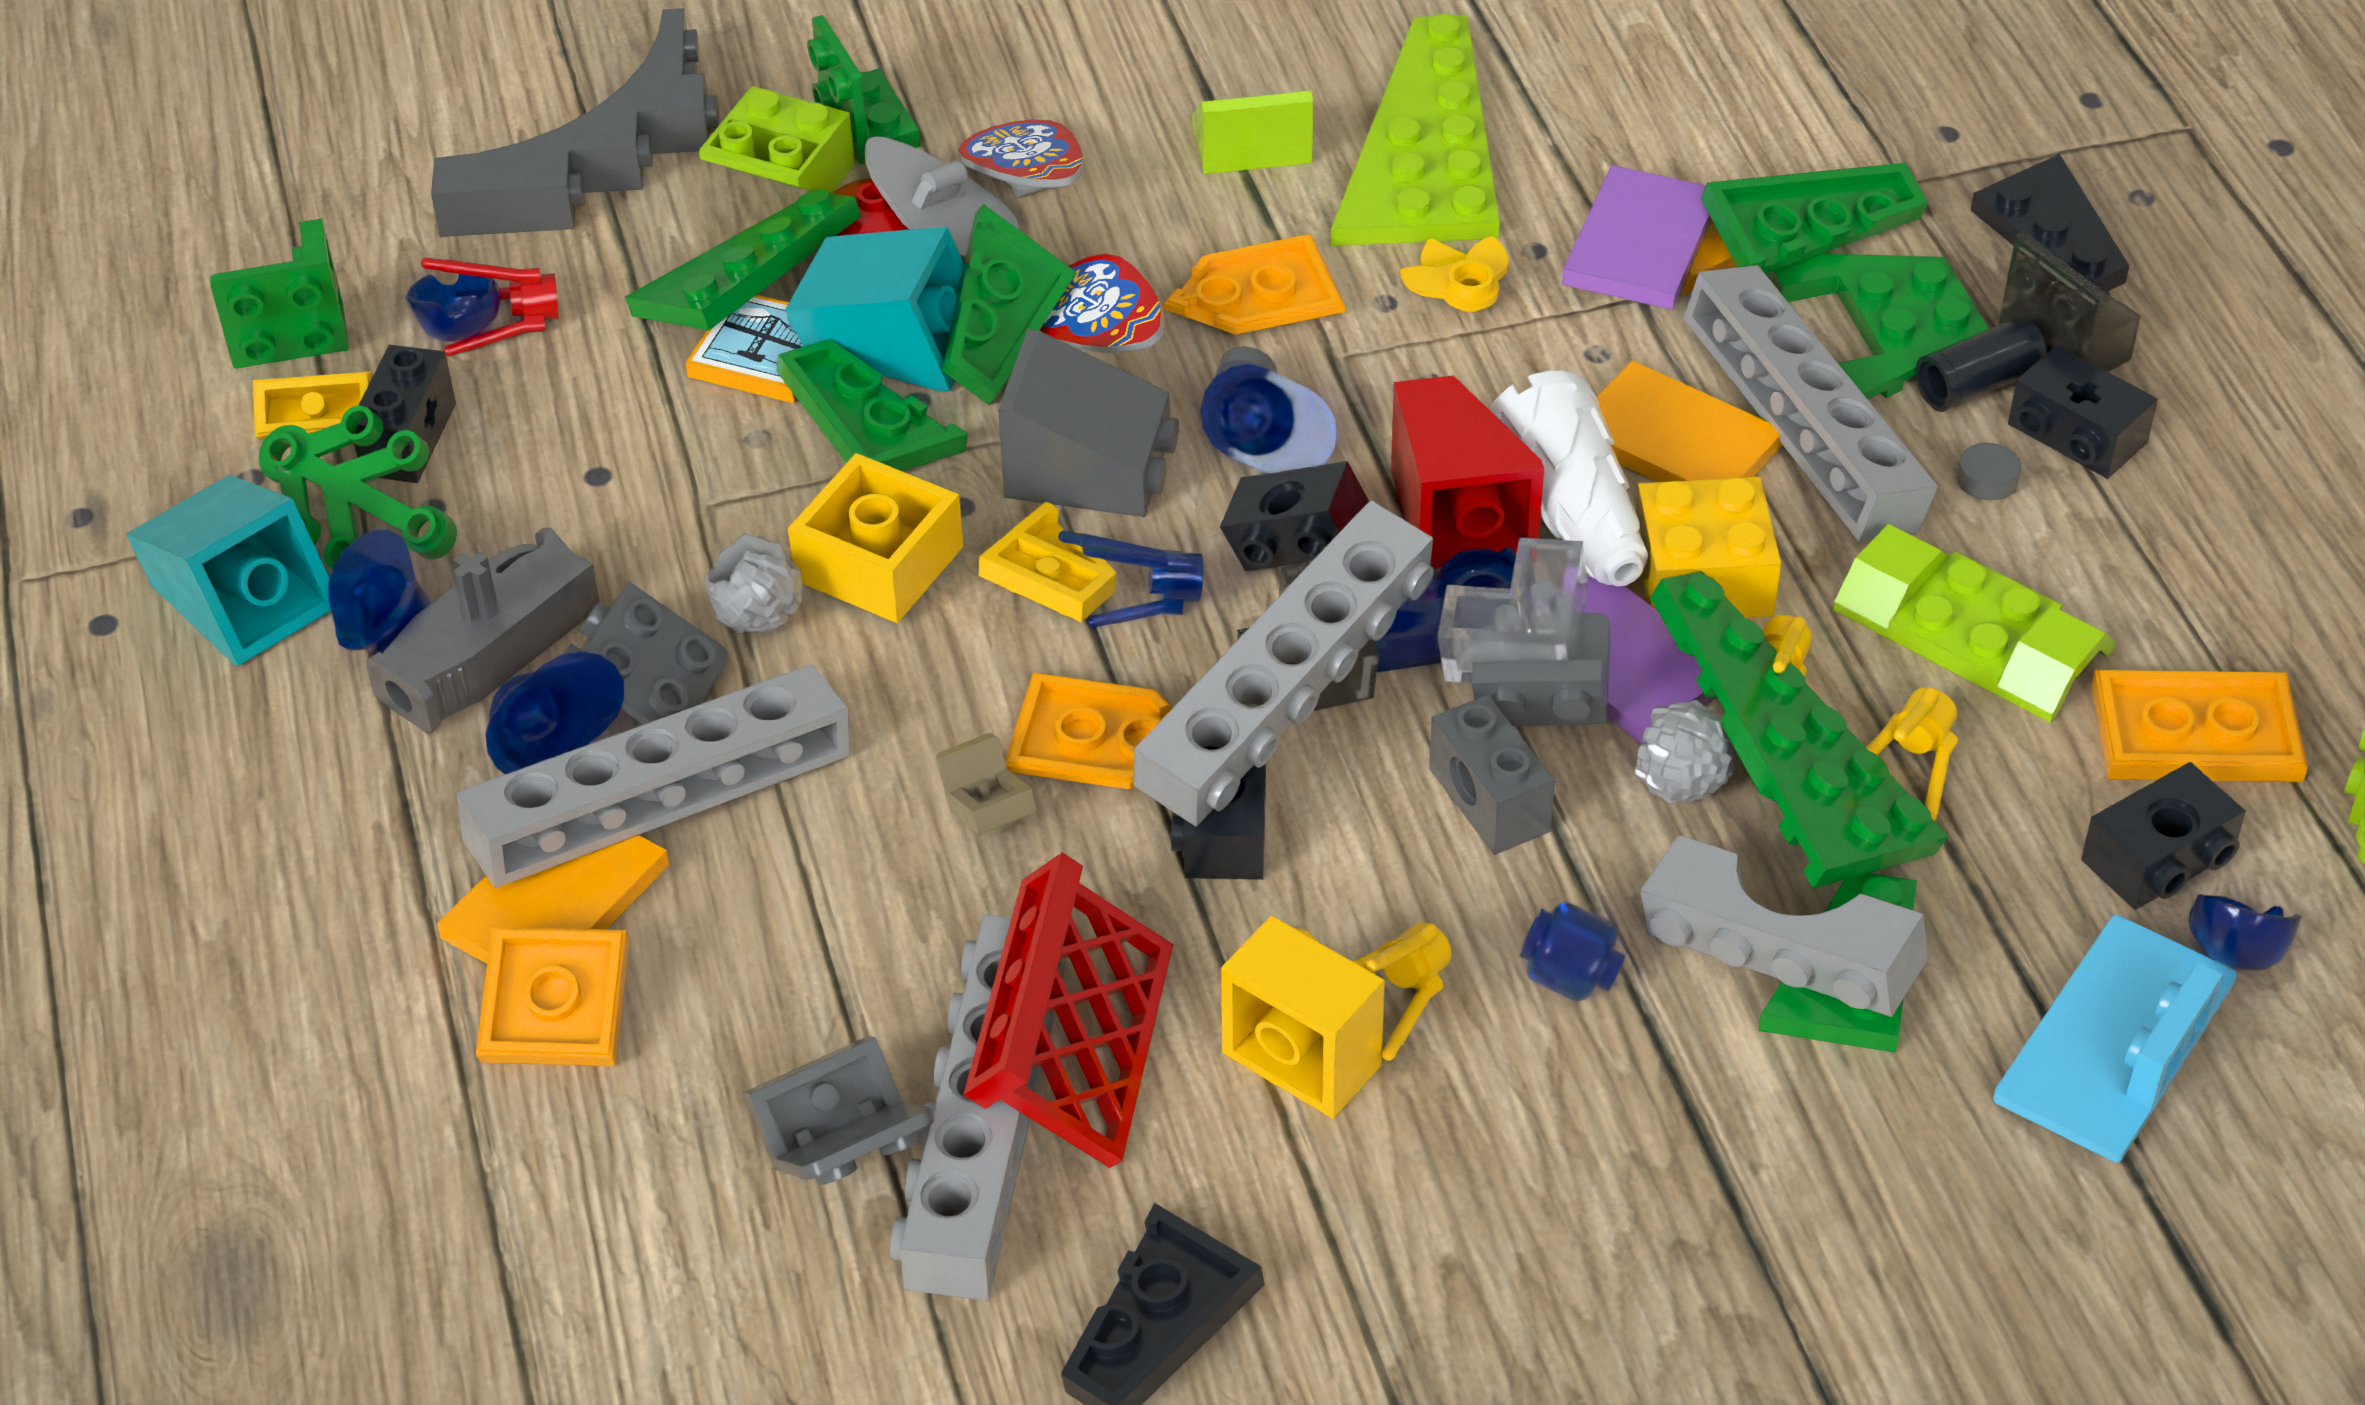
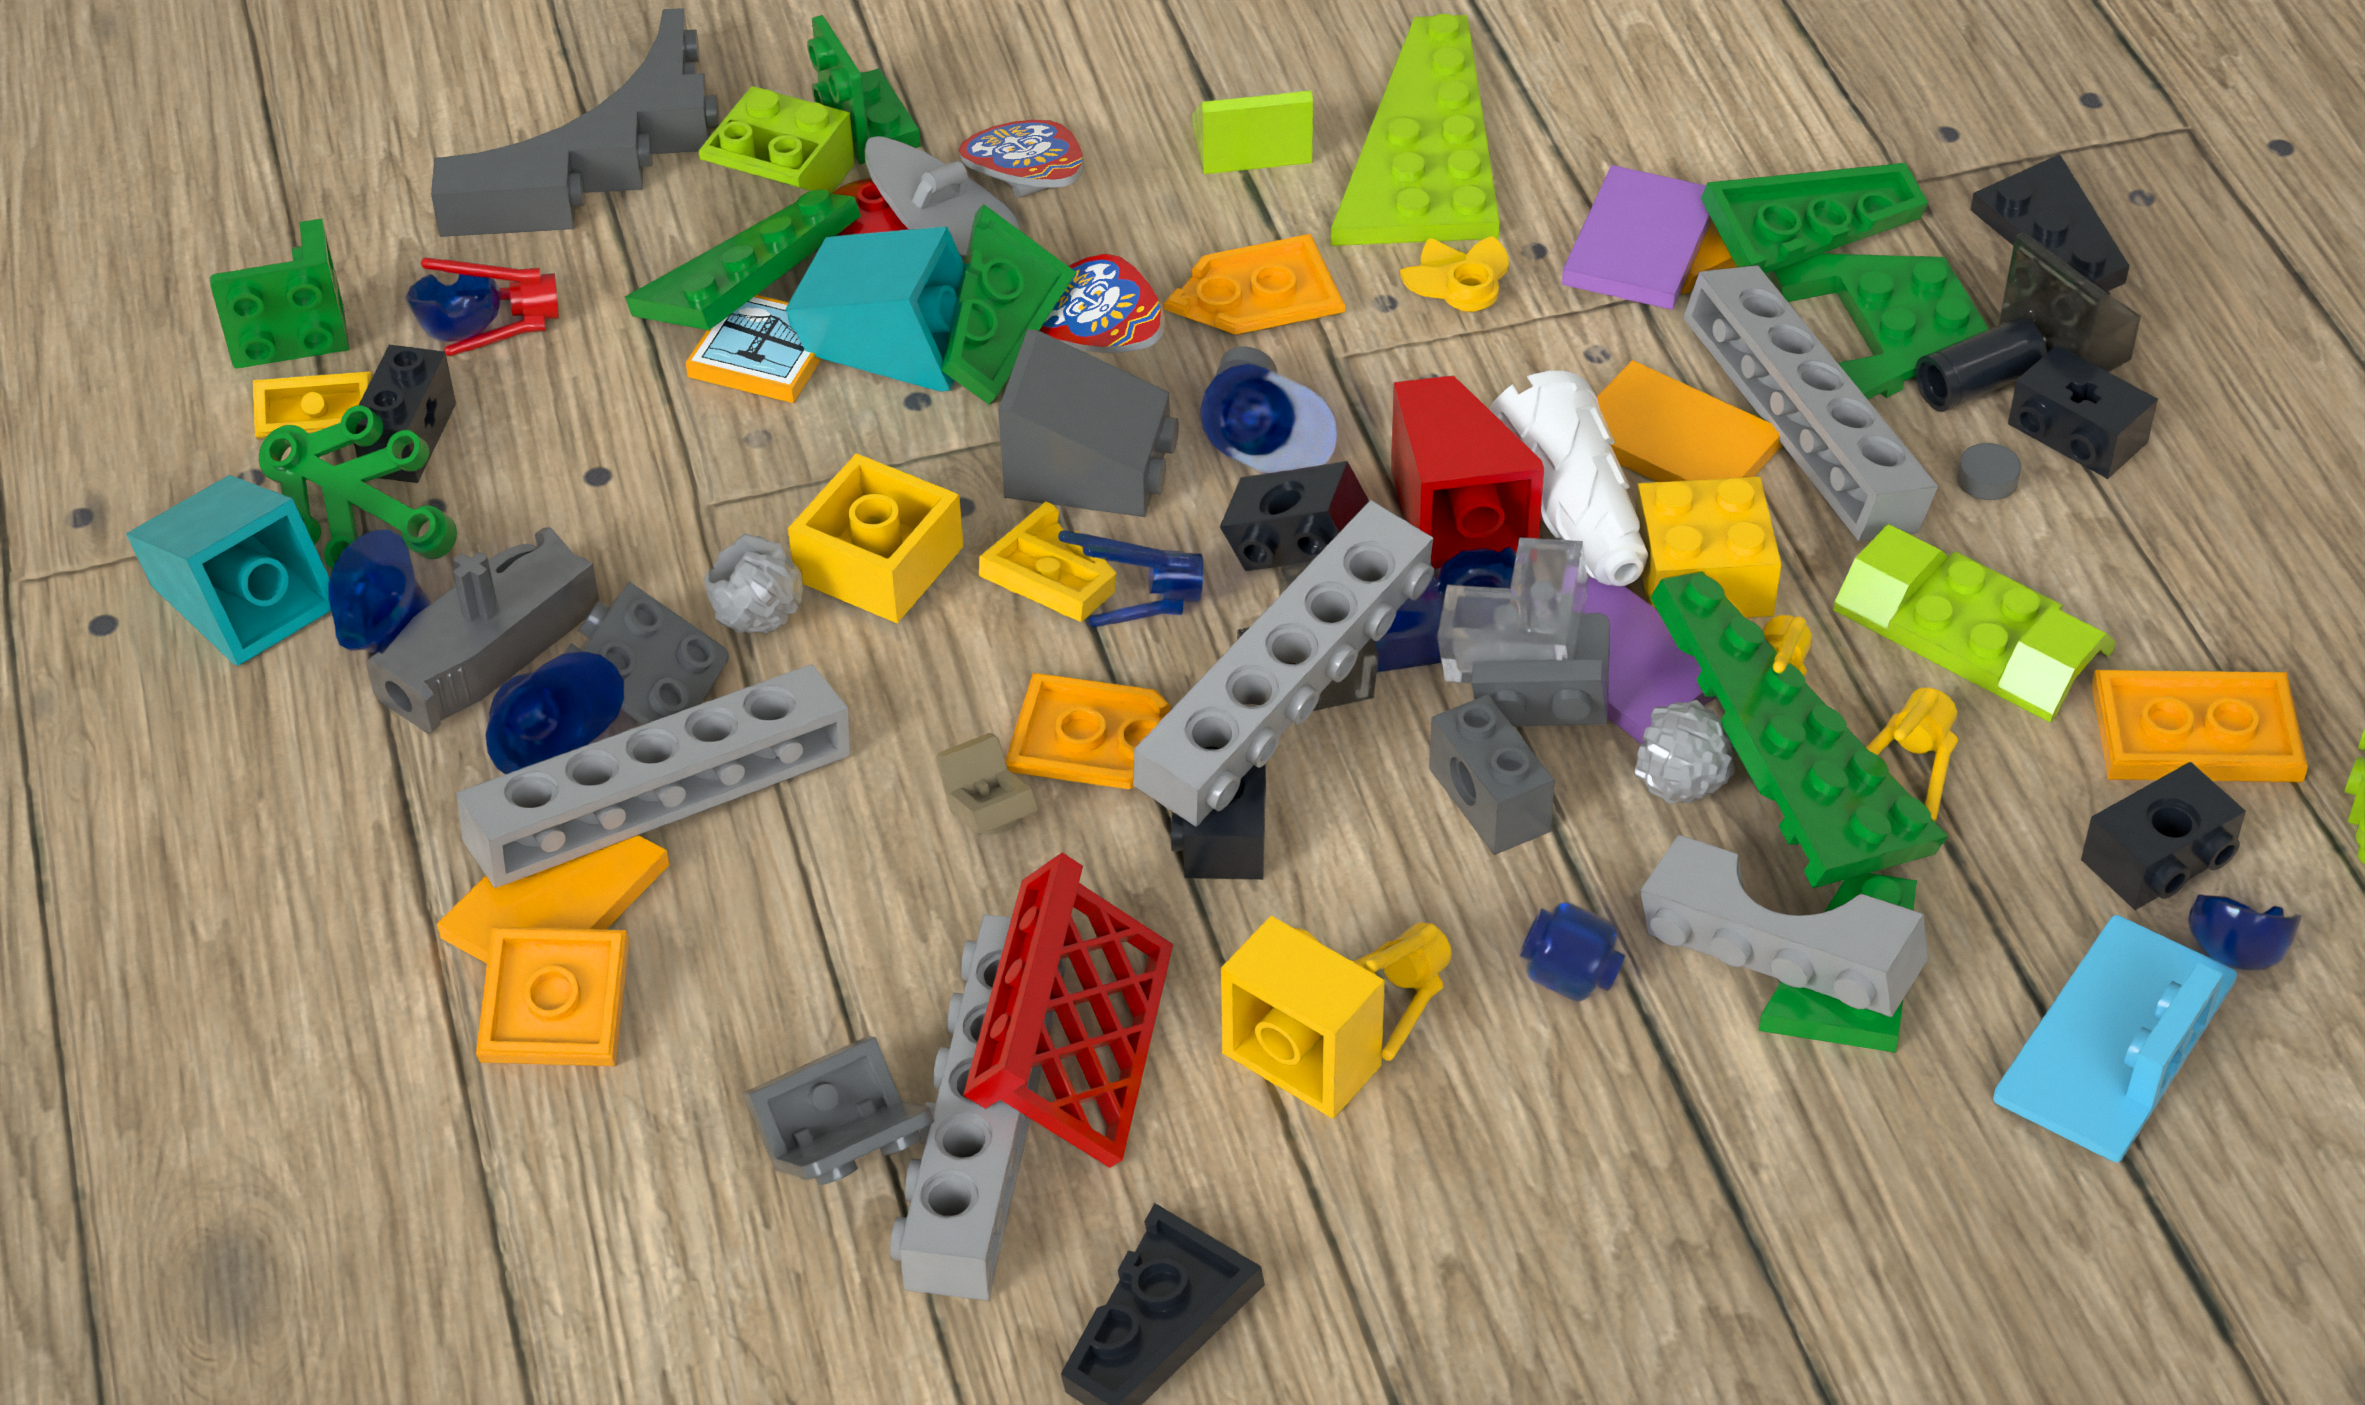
green wing [777,339,968,472] -> none

